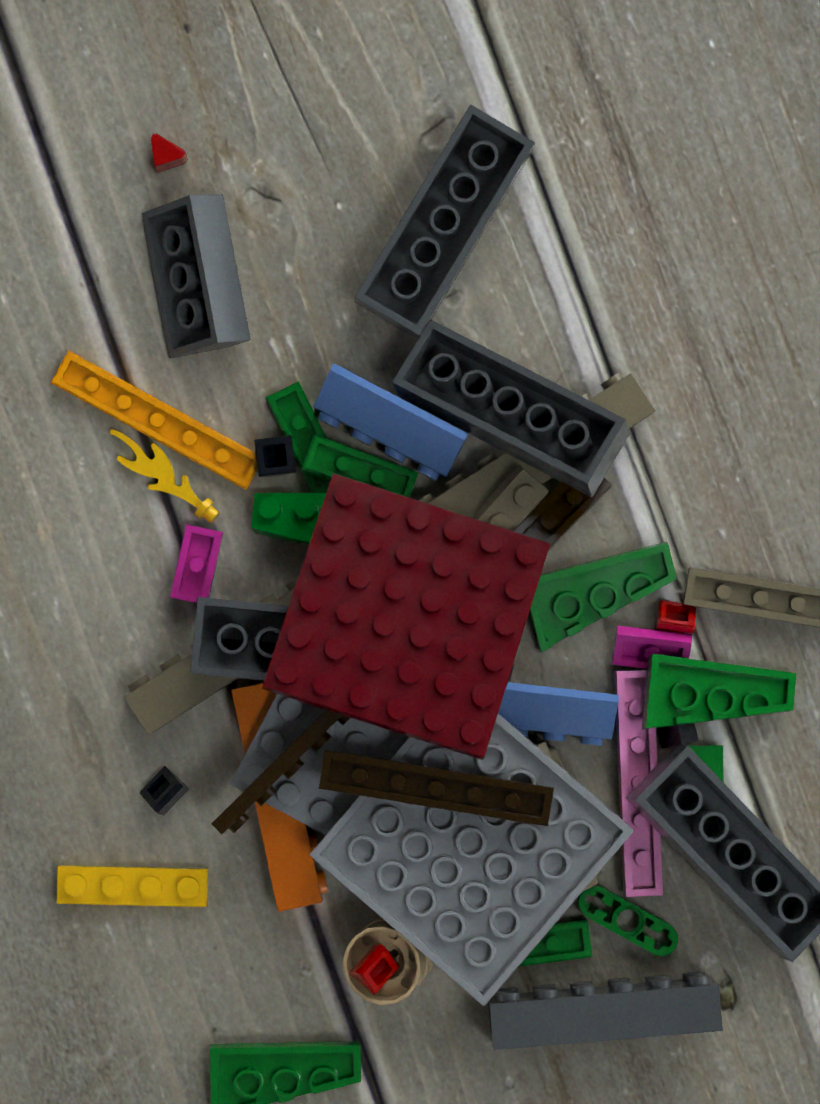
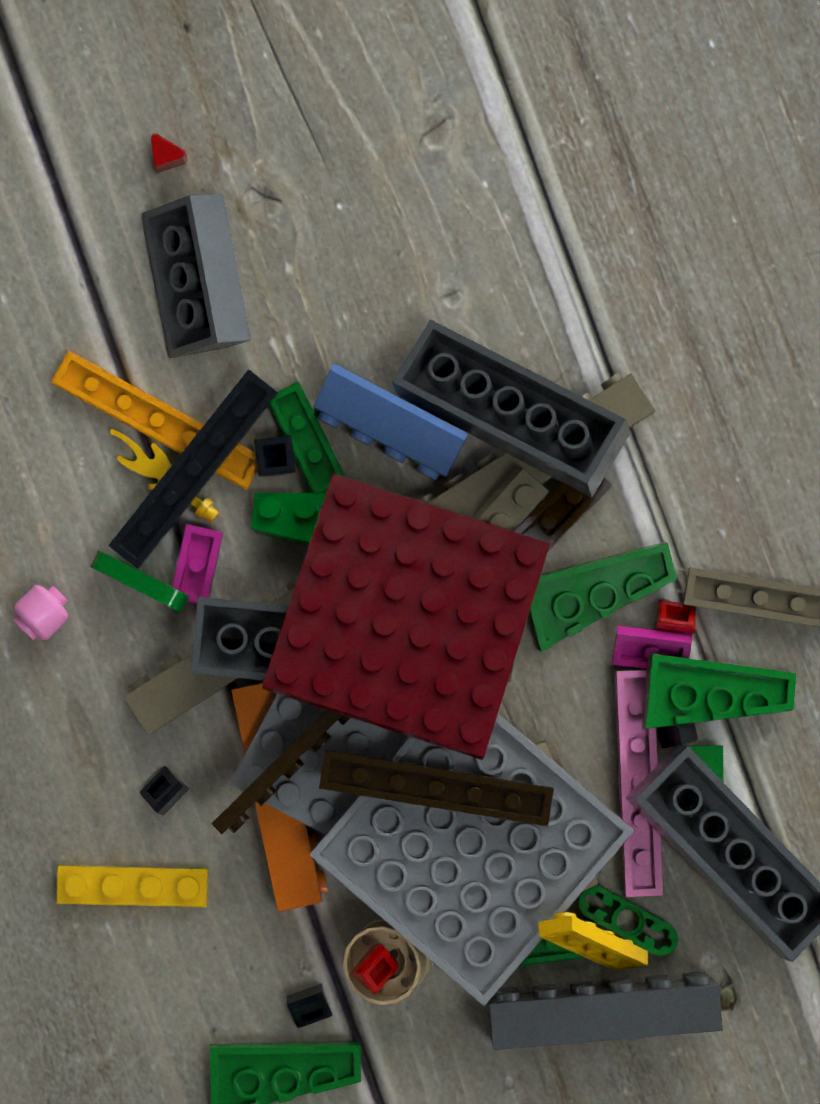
green tile [300,434,418,498] -> none
dark grey brick [355,104,535,340] -> none
medium blue slope [498,682,619,746] -> none
none -> bright pink head [12,585,69,641]
none -> green beam [90,550,189,612]
none -> black plate [108,369,279,569]
none -> black slope [286,983,333,1028]
none -> yellow plate [538,912,648,971]

